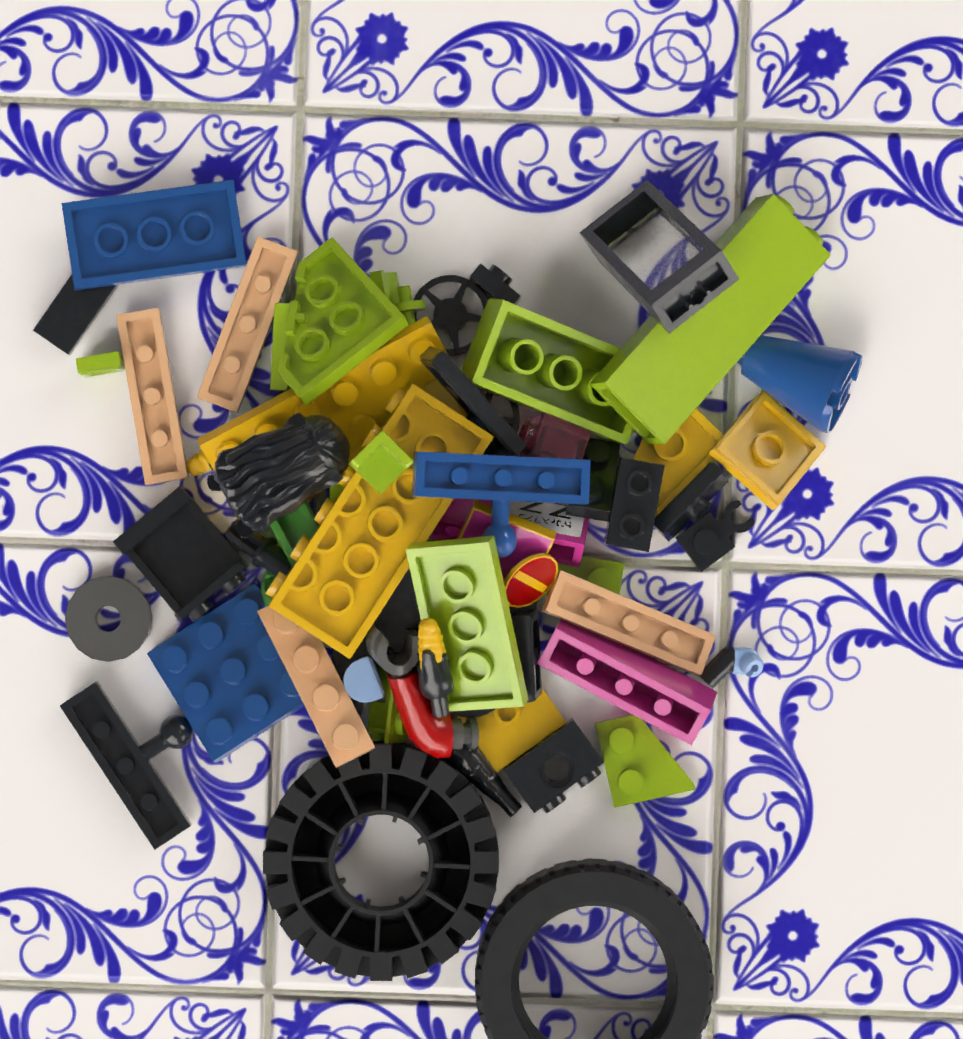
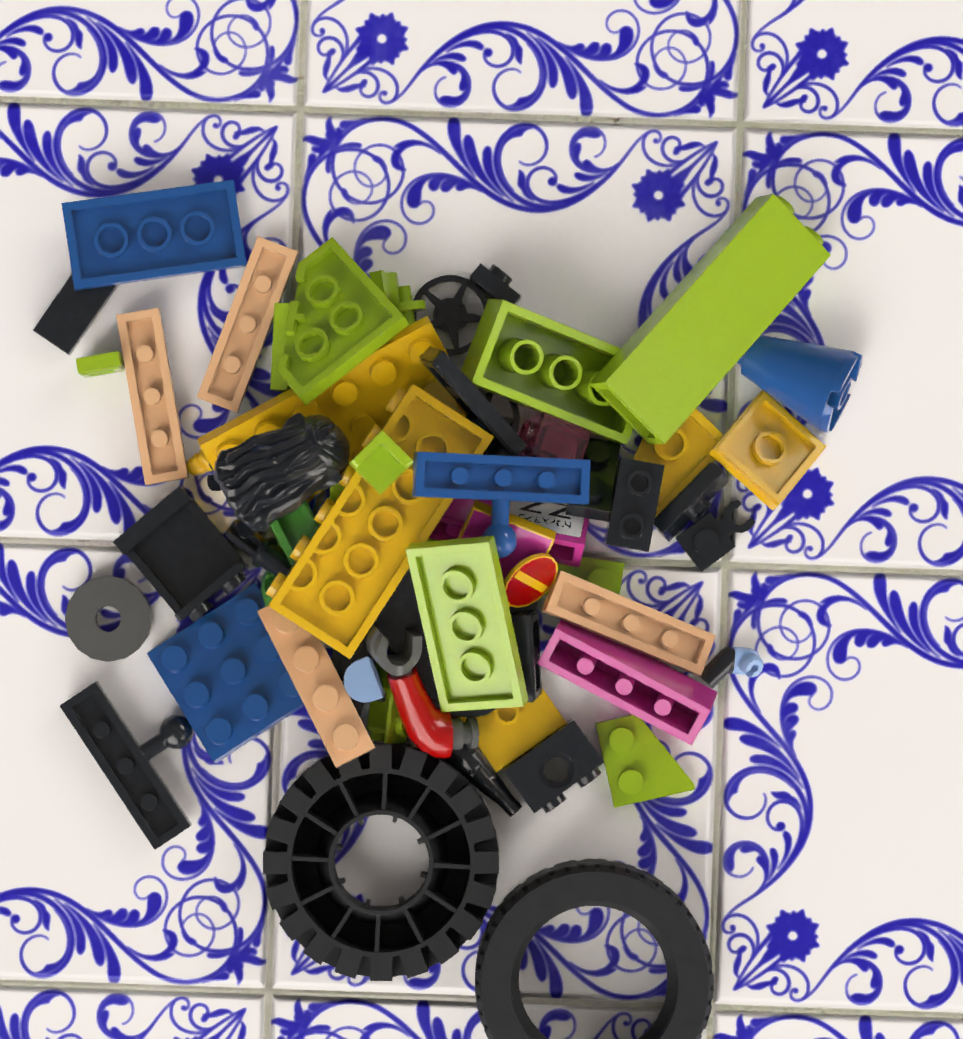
black piece [417,618,454,718] -> none
black window [580,180,739,334] -> none

